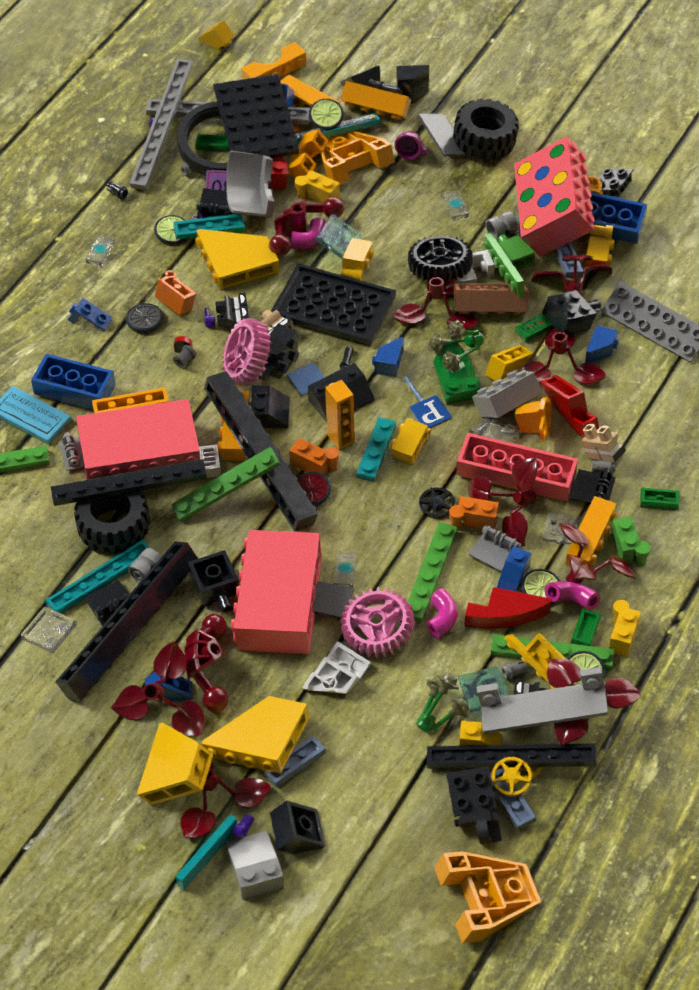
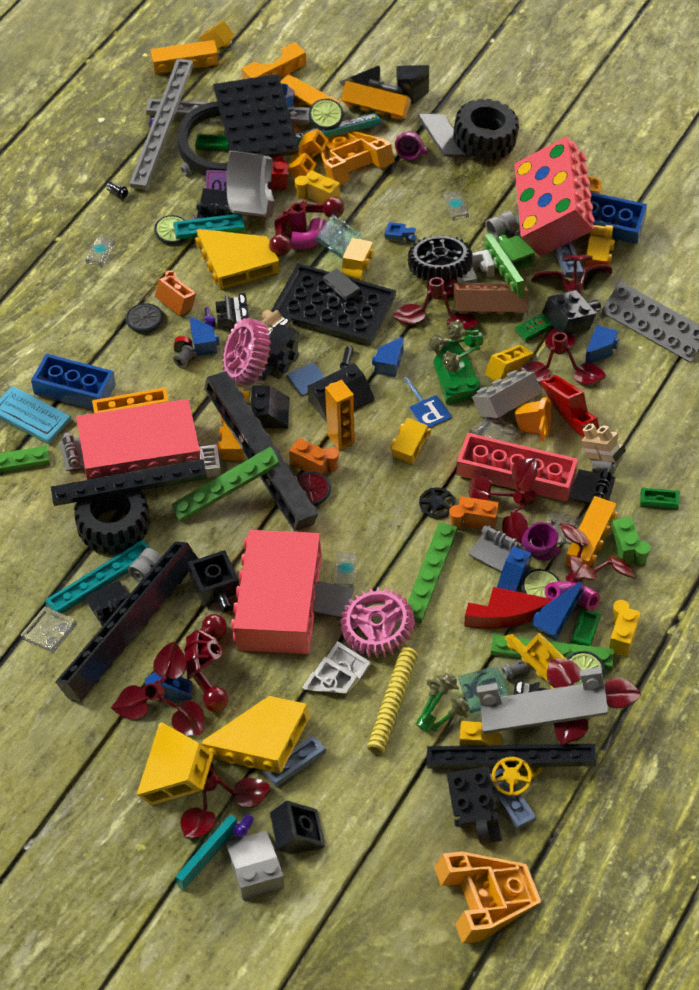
blue bracket [67,298,112,331] -> none
teal plate [356,417,396,482] -> none
dark pink cylinder [427,588,458,639] -> none
black hinge [598,168,634,198] -> none
none -> light orange brick [151,40,219,74]
none -> blue slope [189,317,220,356]
none -> dark grey tile [323,268,360,300]
none -> light yellow piece [367,647,417,755]
none -> blue plate [384,222,417,243]
none -> magenta piece [522,522,561,561]
none -> blue slope [533,582,585,640]

